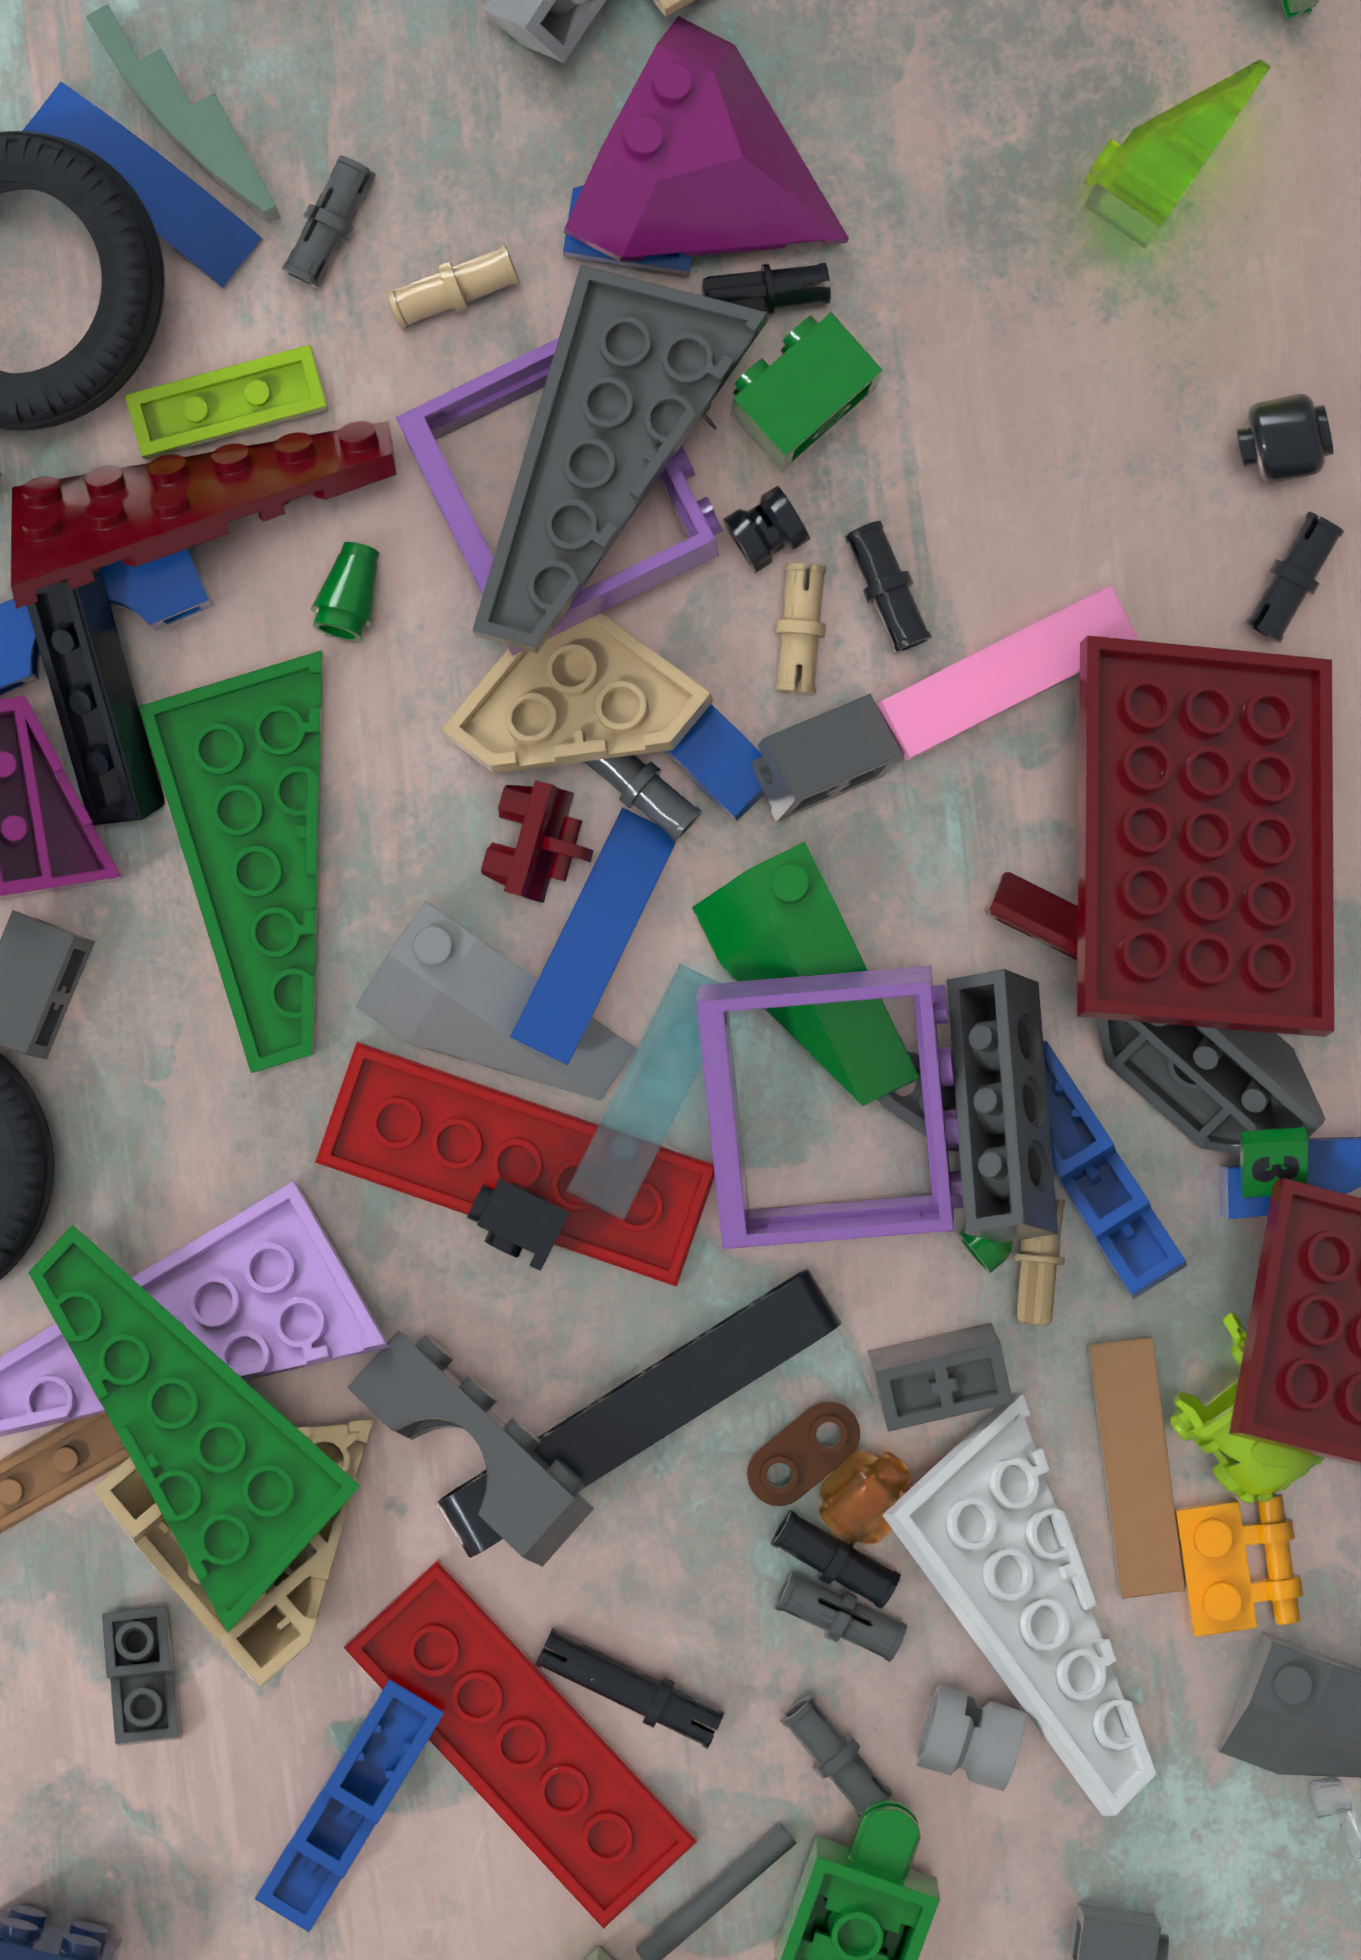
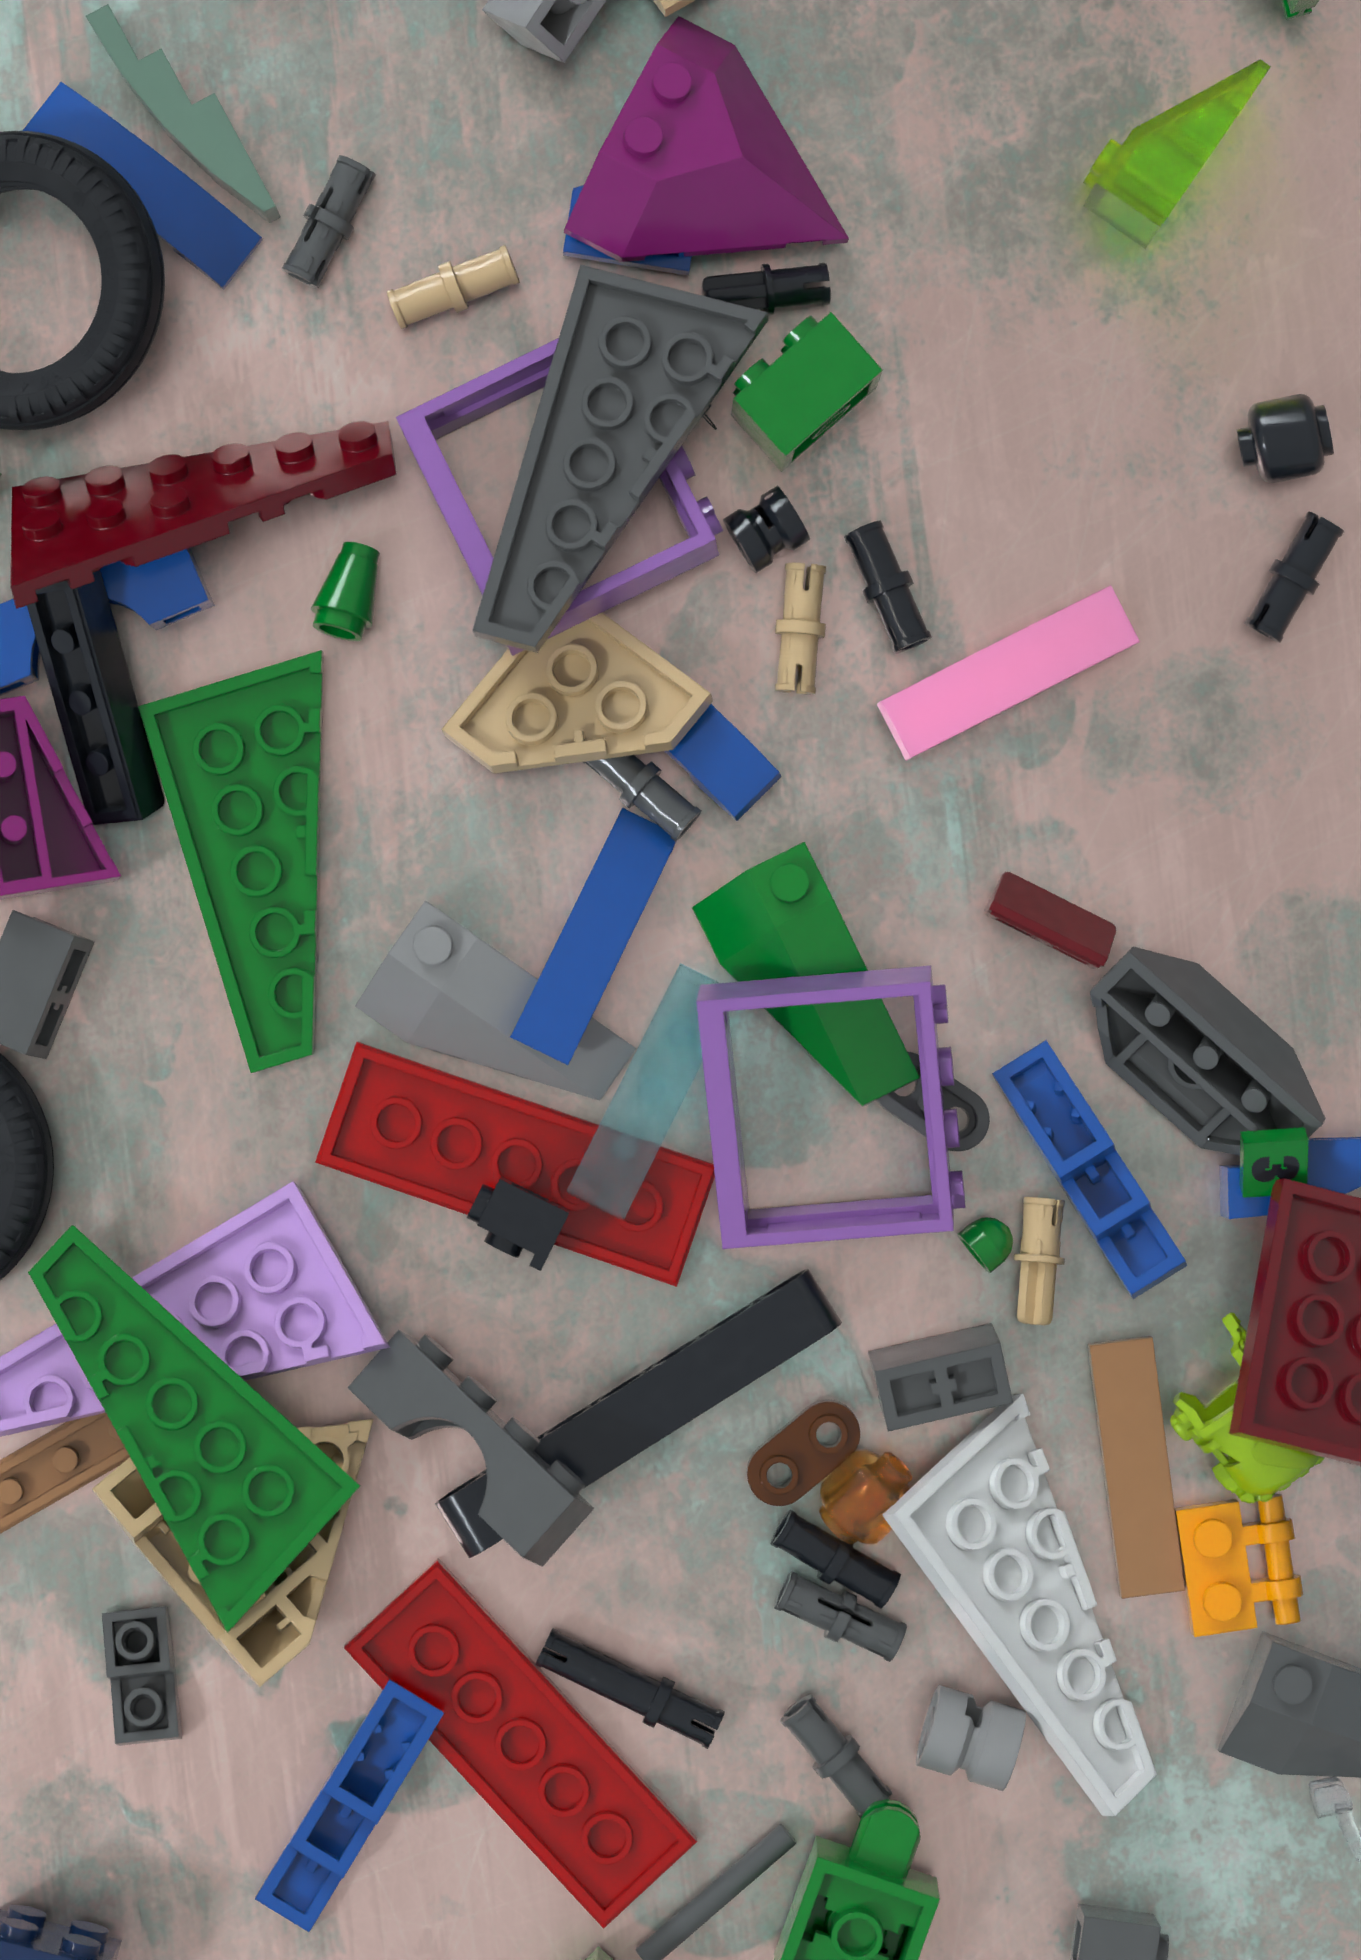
lime plate [125,344,328,460] -> none
dark red hips [481,780,594,903] -> none
dark grey hinge [752,694,903,822] -> none
dark grey brick [947,969,1058,1243] -> none
dark red plate [1077,635,1334,1037] -> none

